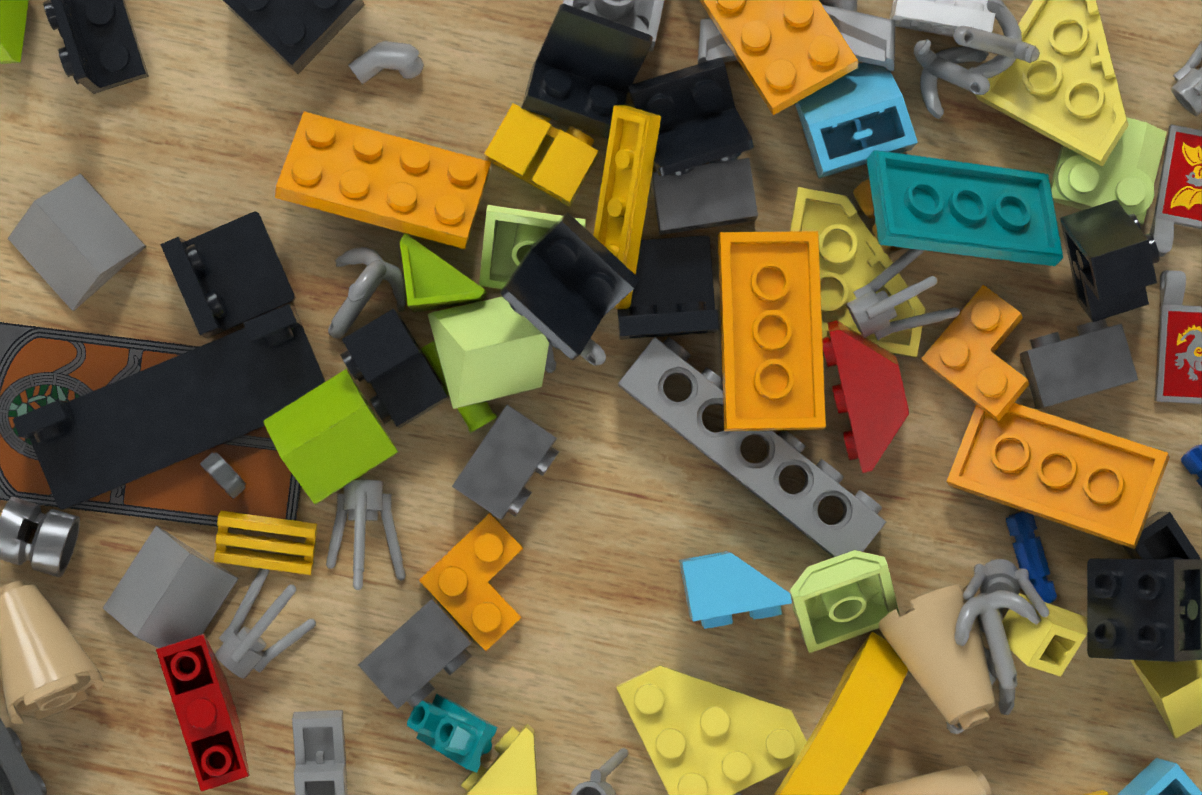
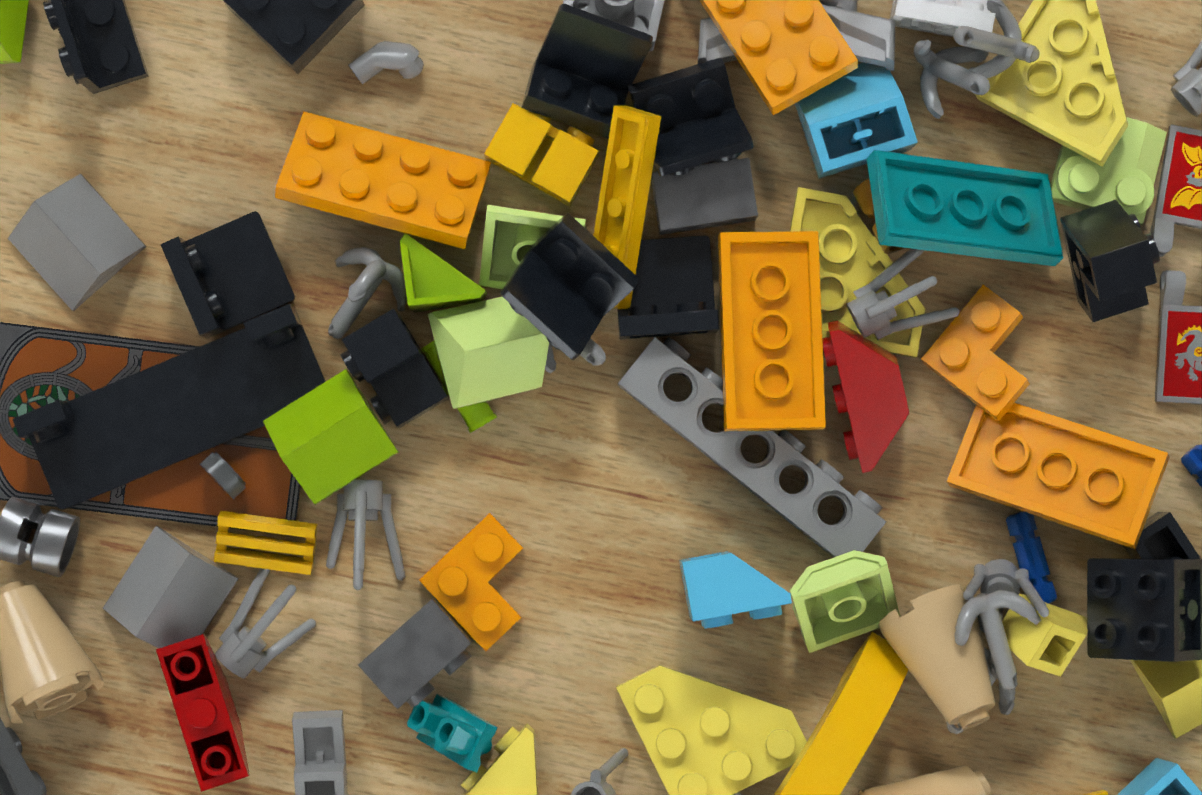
flat silver brick [452,405,559,519] -> none
flat silver brick [1020,319,1138,409] -> none

